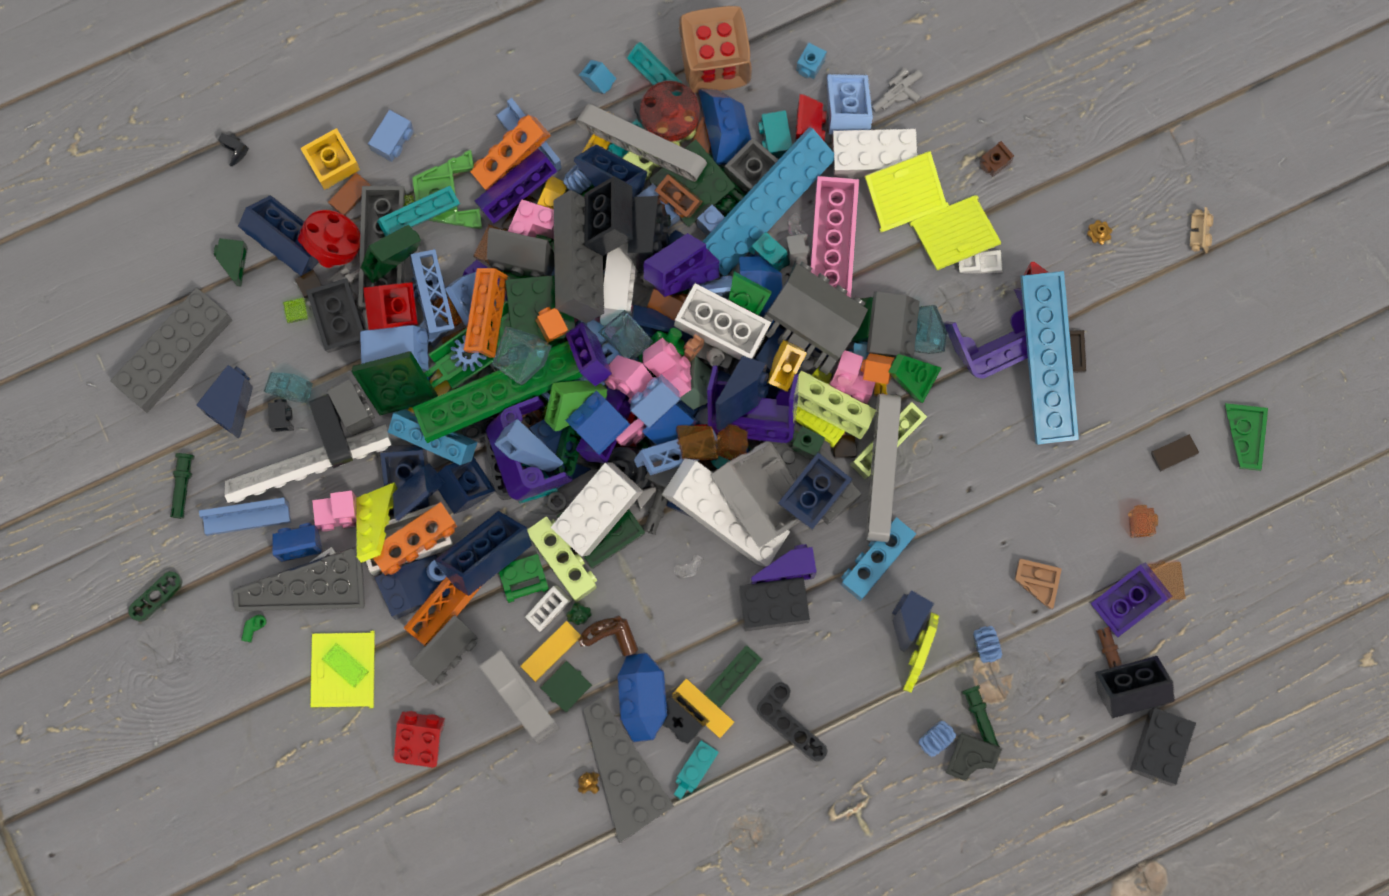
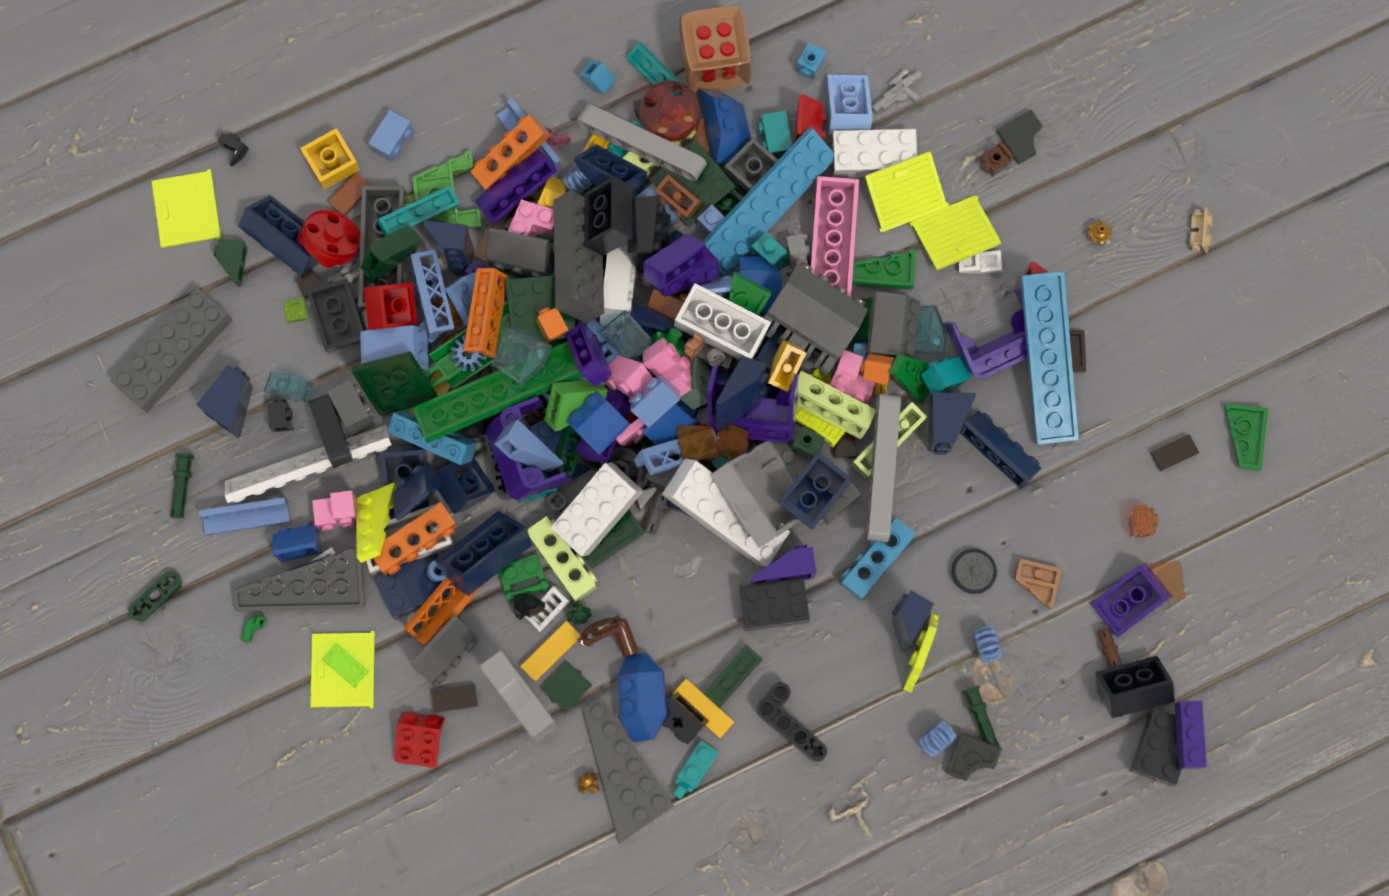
none -> neon yellow piece [152,169,221,248]
none -> dark blue slope [423,221,475,276]
none -> dark brown tile [432,684,478,713]
none -> black plate [513,593,545,620]
none -> clear pink arm [545,127,571,147]
none -> green wing [852,249,916,290]
none -> teal brick [921,356,972,394]
none -> dark blue slope [928,393,975,455]
none -> dark grey wheel [952,549,997,594]
none -> dark blue slope [960,411,1041,490]
none -> pearl dark grey tile [996,109,1042,165]
none -> dark purple brick [1174,700,1207,770]

